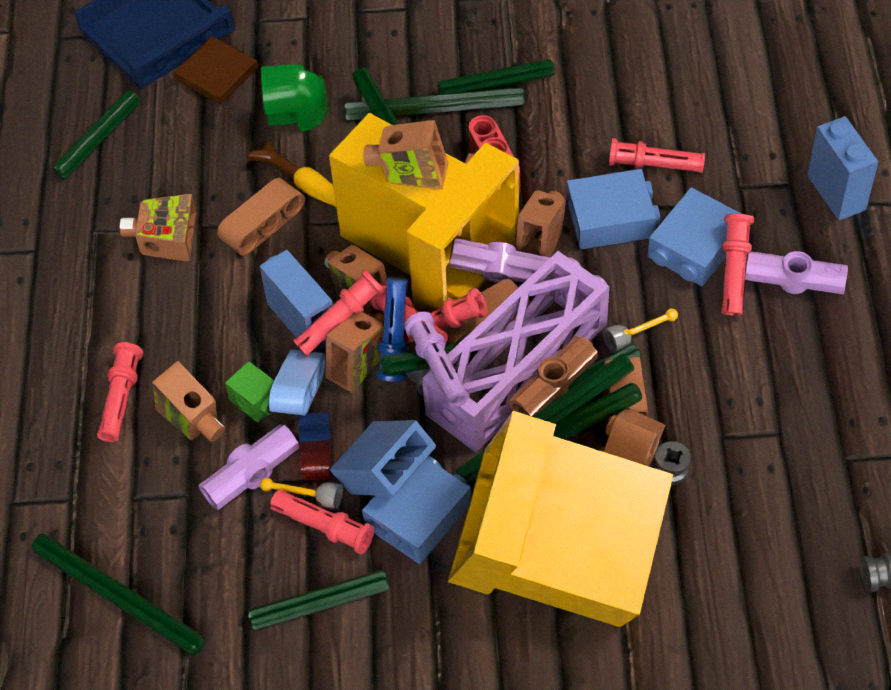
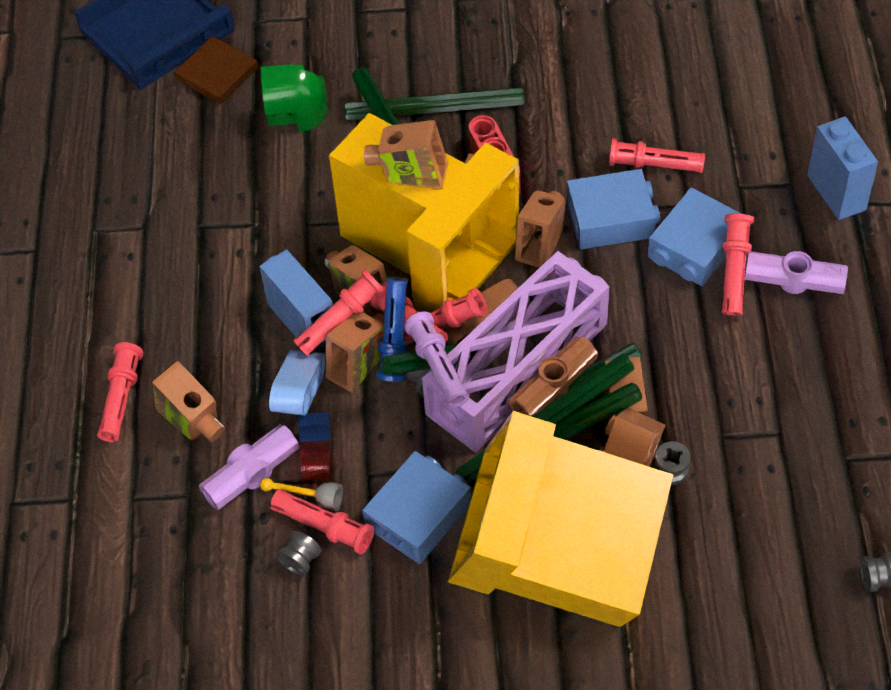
dark green axle [31,534,205,655] -> none
dark green axle [52,90,140,179] -> none
nougat torso [120,194,197,261] -> none
nougat beam [217,177,305,256] -> none
bright green brick [225,361,274,423] -> none
piece [247,141,336,207] -> none
dark green axle [248,570,389,630] -> none
medium blue brick [330,420,437,496] -> none
dark green axle [437,59,555,94] -> none
lavender piece [449,238,550,283] -> none
hinge [603,308,678,353] -> none
none -> flat silver wheel [276,531,321,576]

